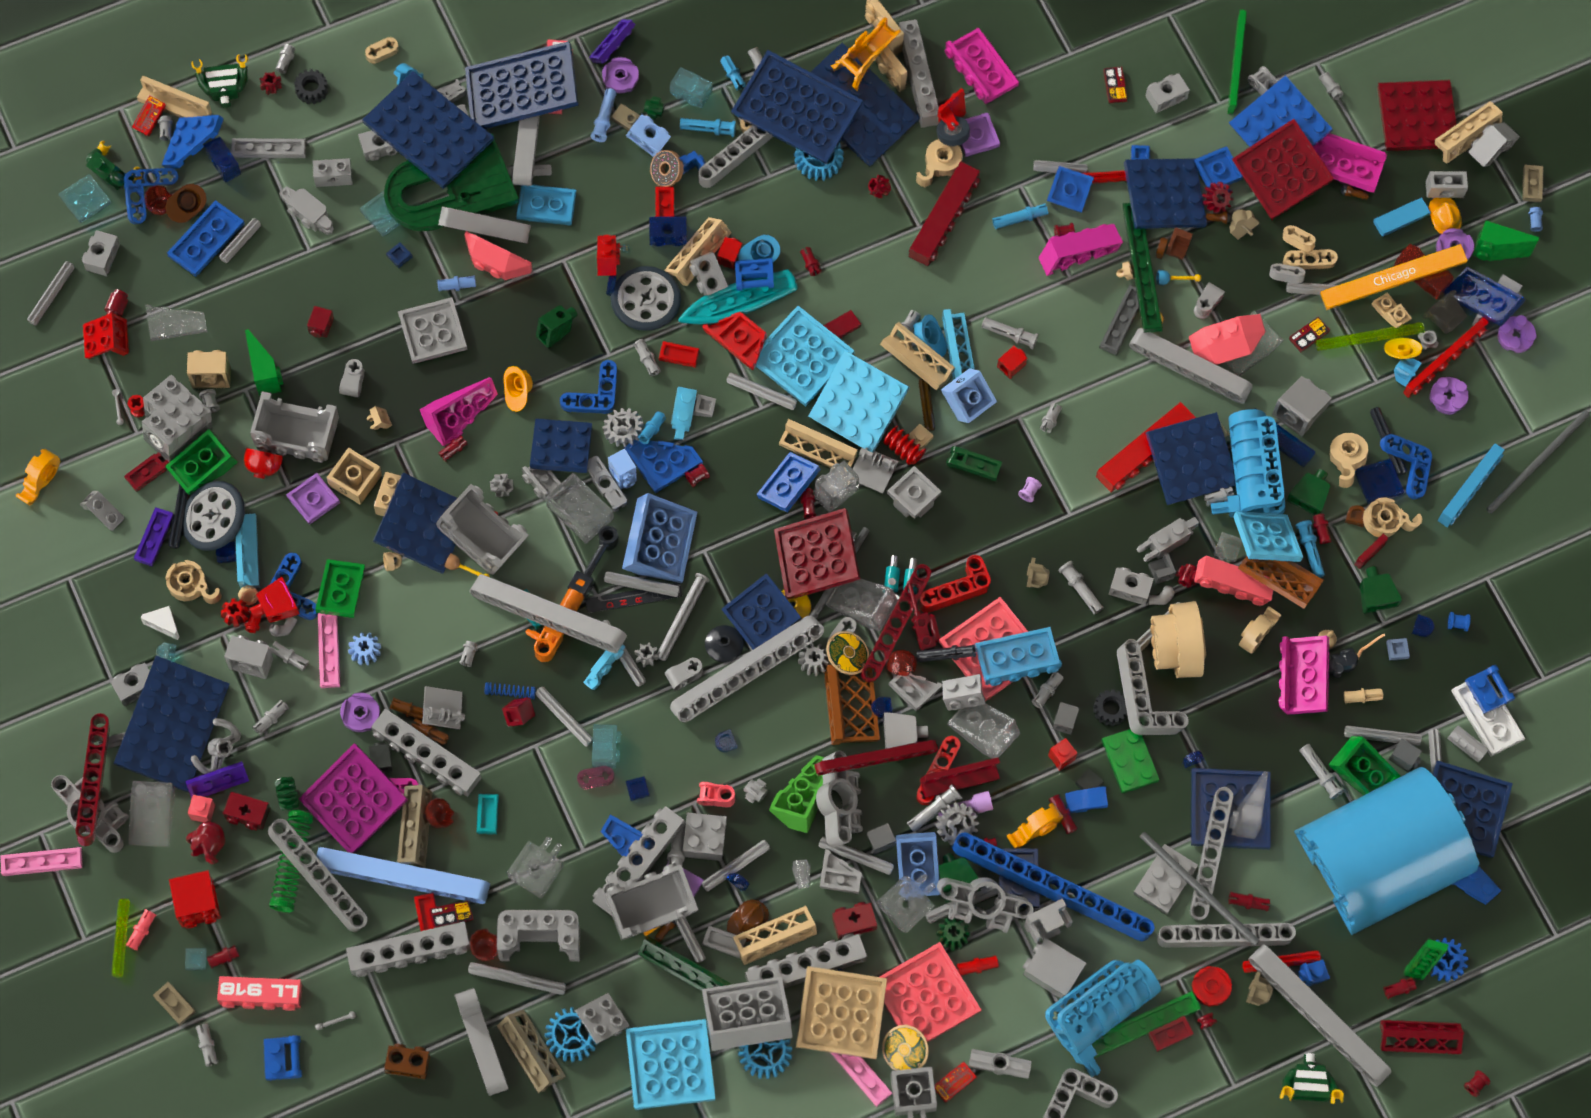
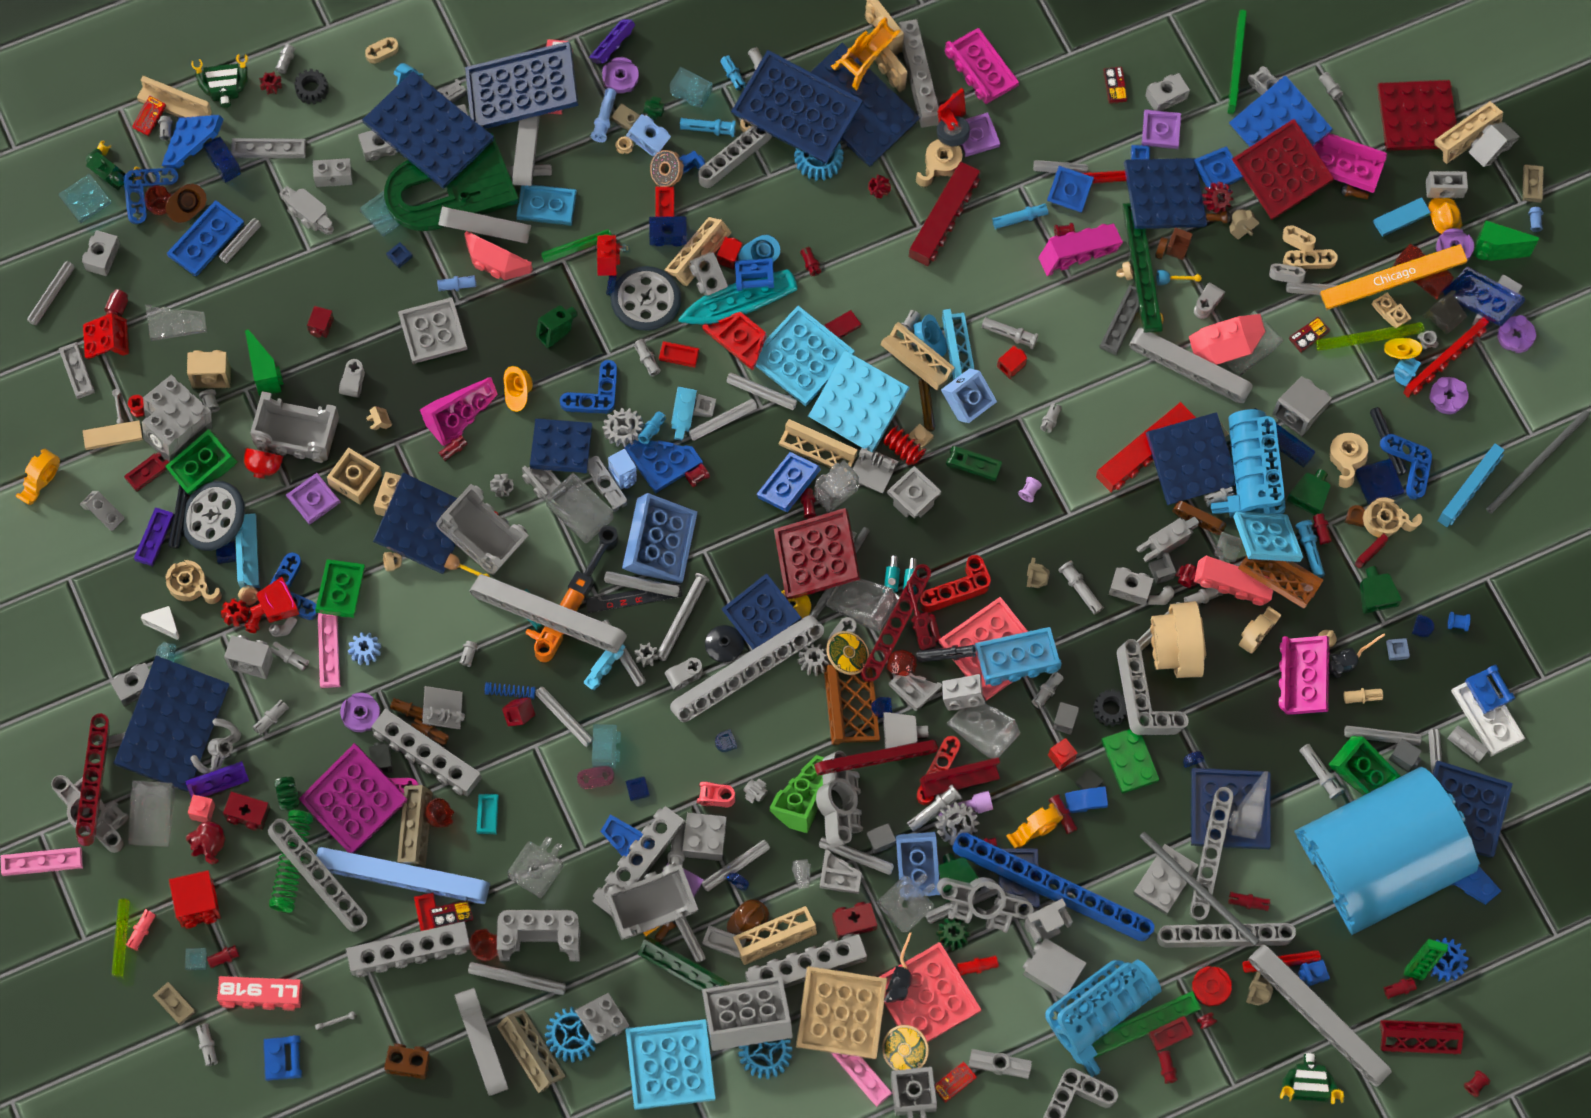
none -> light grey tile [58,342,95,399]
none -> tan tile [83,420,143,450]
none -> green axle [541,229,612,263]
none -> tan plate [616,137,634,154]
none -> light grey axle [689,399,757,441]
none -> black animal [884,932,912,1002]
none -> medium lavender plate [1142,110,1181,149]
none -> dark red pin [1157,1051,1178,1084]
none -> reddish brown beam [1173,501,1226,535]
none -> light grey pin [1184,588,1223,605]

